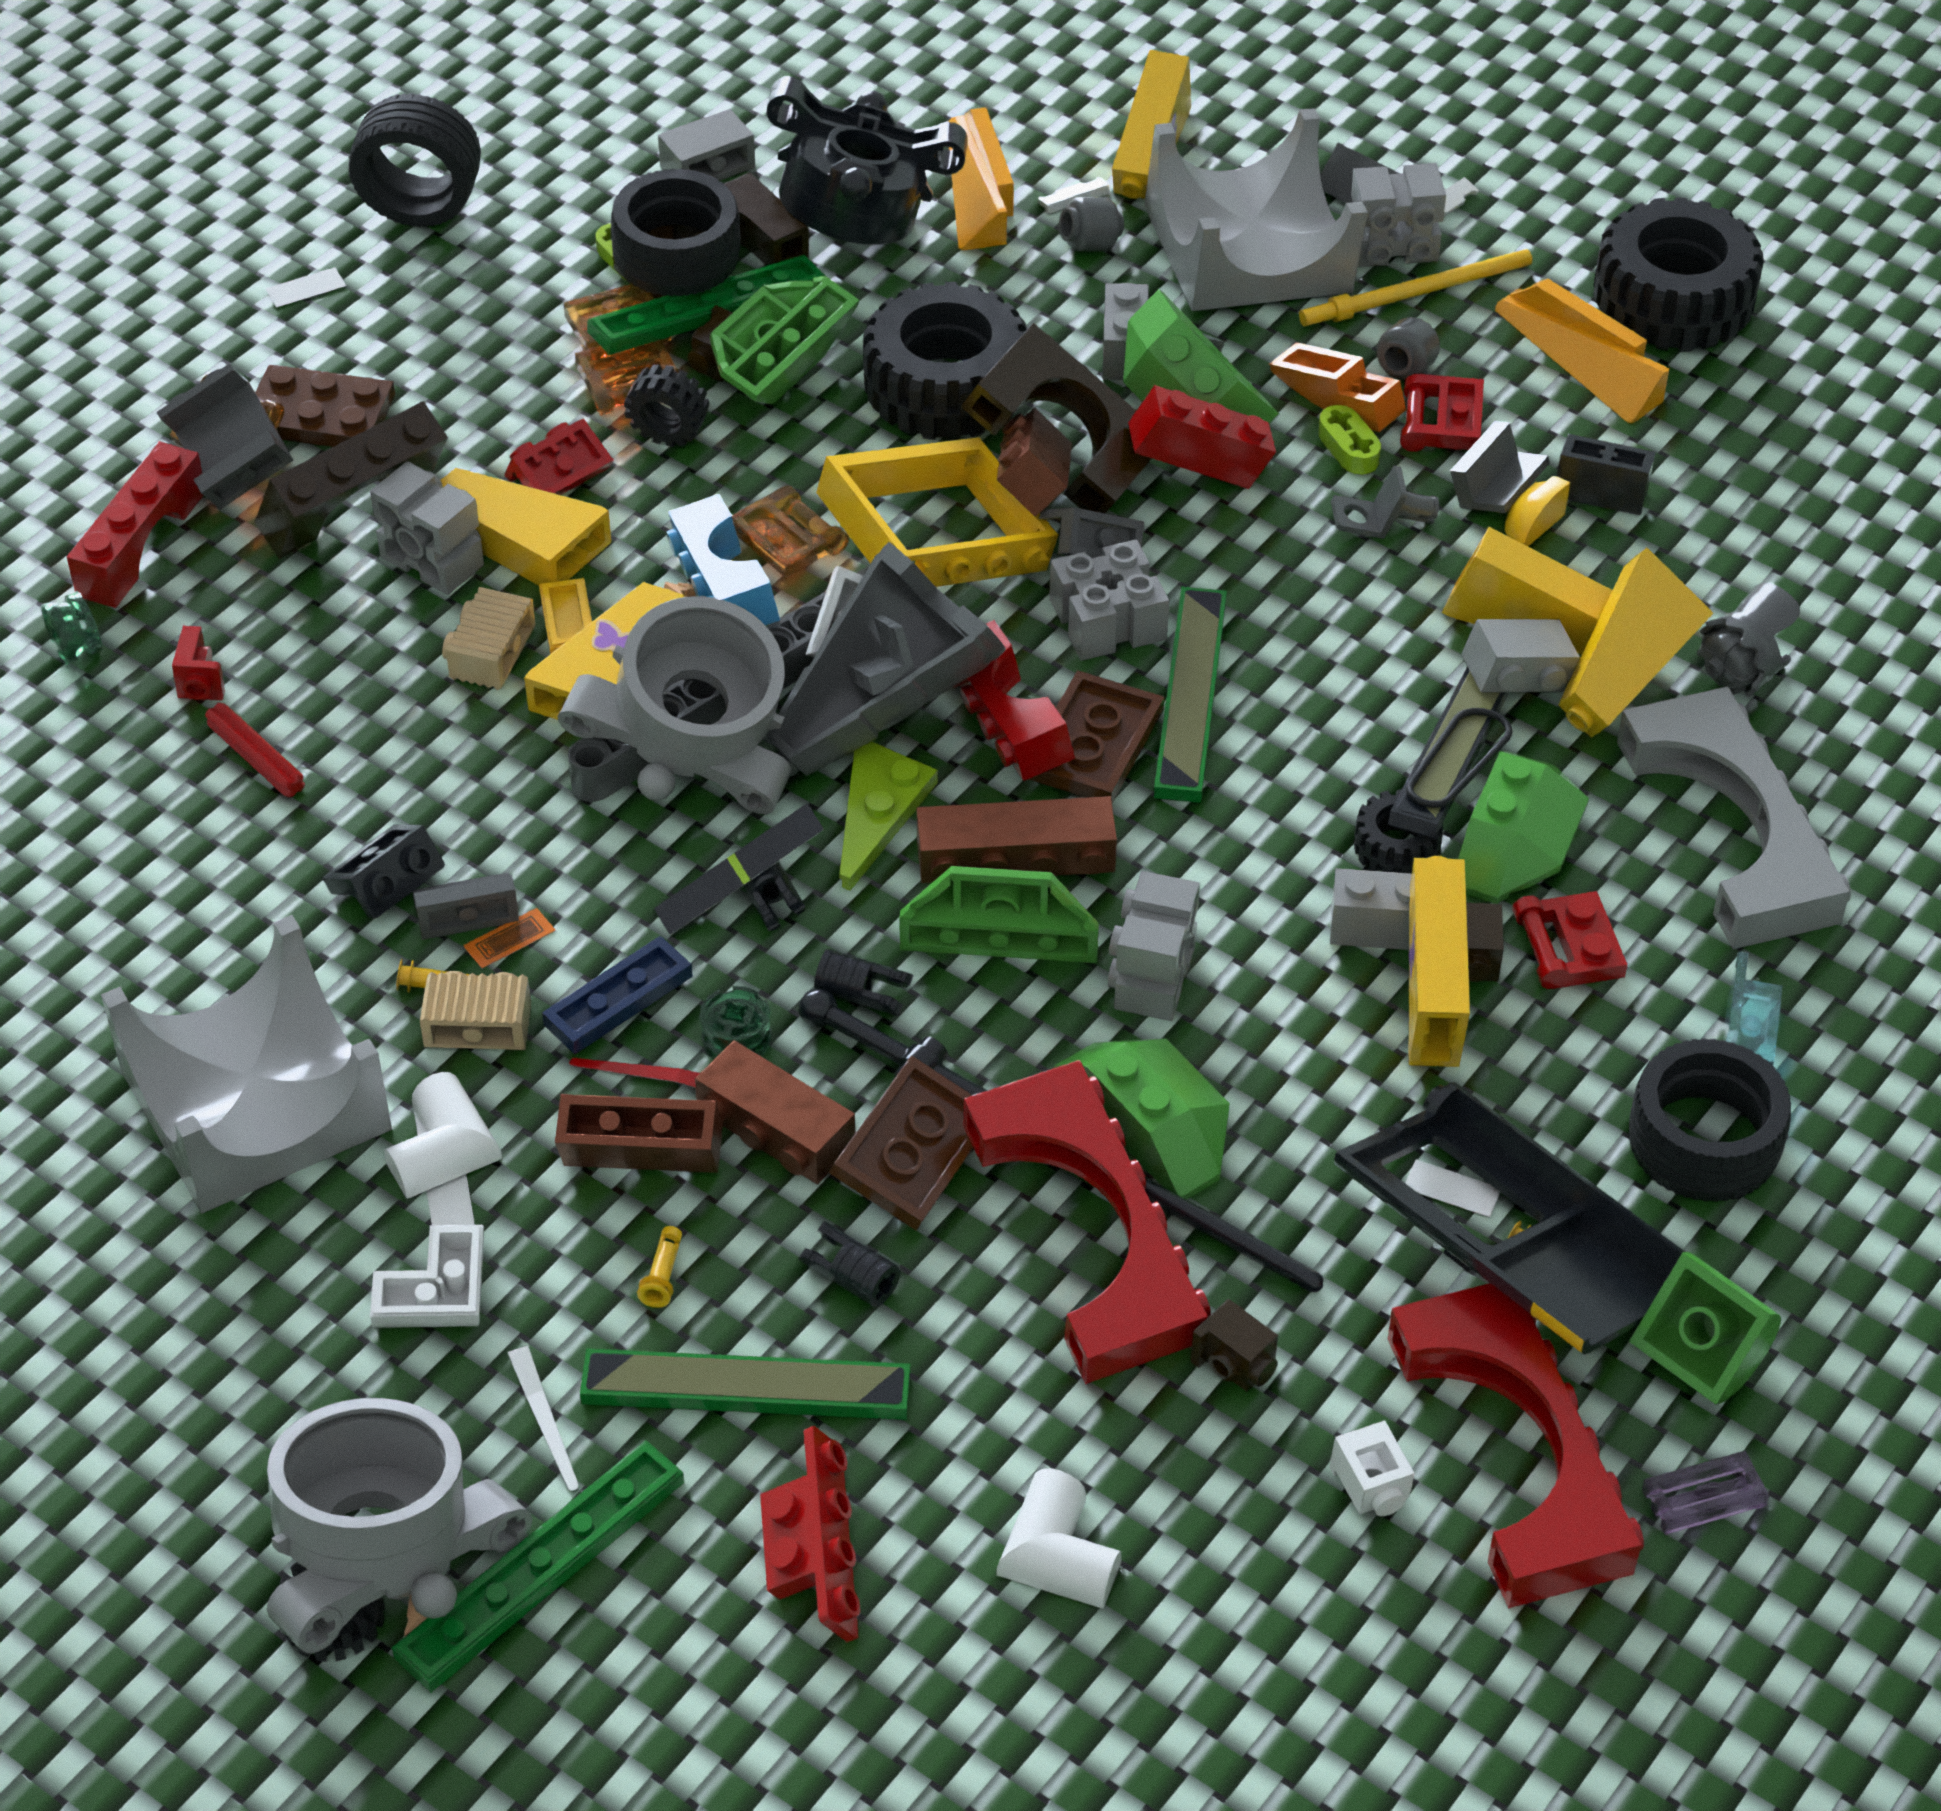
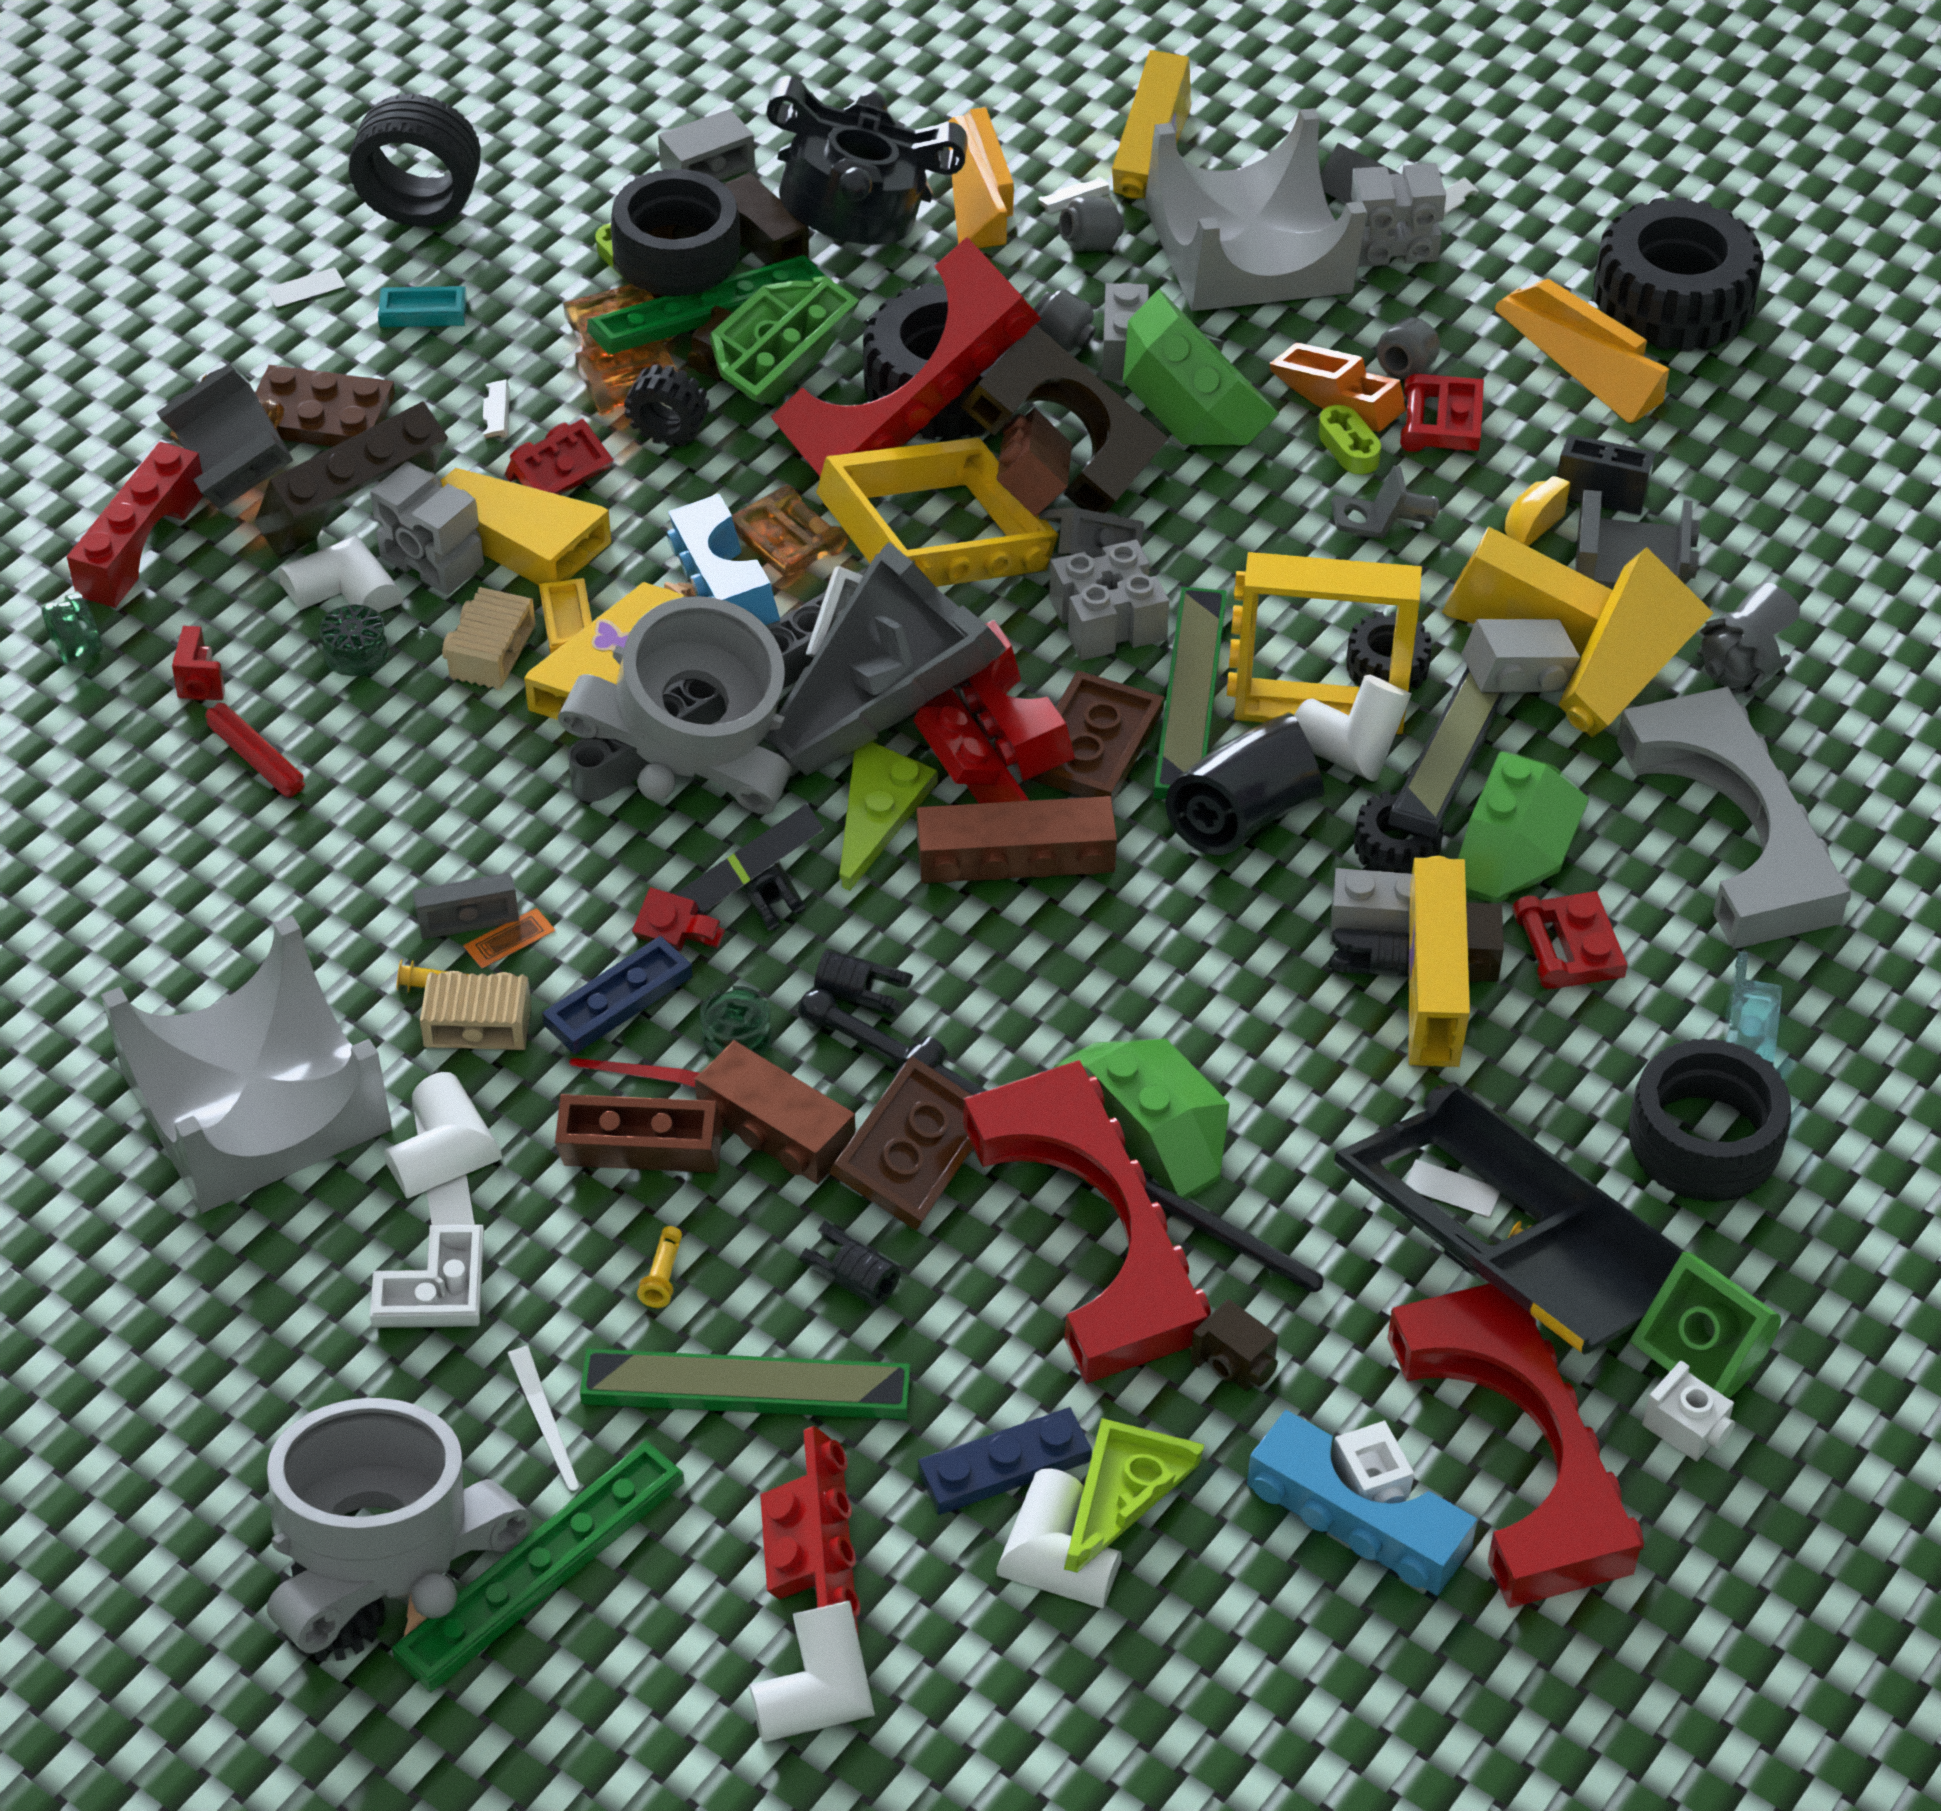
black bracket [322,824,445,918] -> none
bright green wedge [899,866,1099,963] -> none
light grey brick [1108,871,1200,1021] -> none
red brick [1128,385,1276,489] -> none
yellow bar [1299,249,1532,327] -> none
black piece [1406,708,1513,808] -> none
dark grey panel [1450,421,1550,513] -> none
clear purple tile [1642,1451,1769,1535] -> none
none -> white brick [278,536,403,620]
none -> clear green wheel [319,604,388,676]
none -> teal tile [378,286,467,327]
none -> white piece [483,380,510,439]
none -> red plate [632,887,725,952]
none -> white brick [749,1601,875,1743]
none -> red arch [770,237,1041,477]
none -> red bracket [913,688,1029,804]
none -> dark blue plate [918,1407,1092,1515]
none -> dark grey head [1034,289,1096,352]
none -> lime wing [1064,1418,1204,1573]
none -> black brick [1165,712,1325,855]
none -> yellow window [1226,552,1422,734]
none -> dark azure arch [1247,1409,1478,1596]
none -> white brick [1294,674,1411,781]
none -> black hinge [1329,928,1409,977]
none -> black tyre [1346,612,1432,693]
none -> dark grey panel [1575,490,1700,589]
none -> white brick [1642,1360,1735,1462]

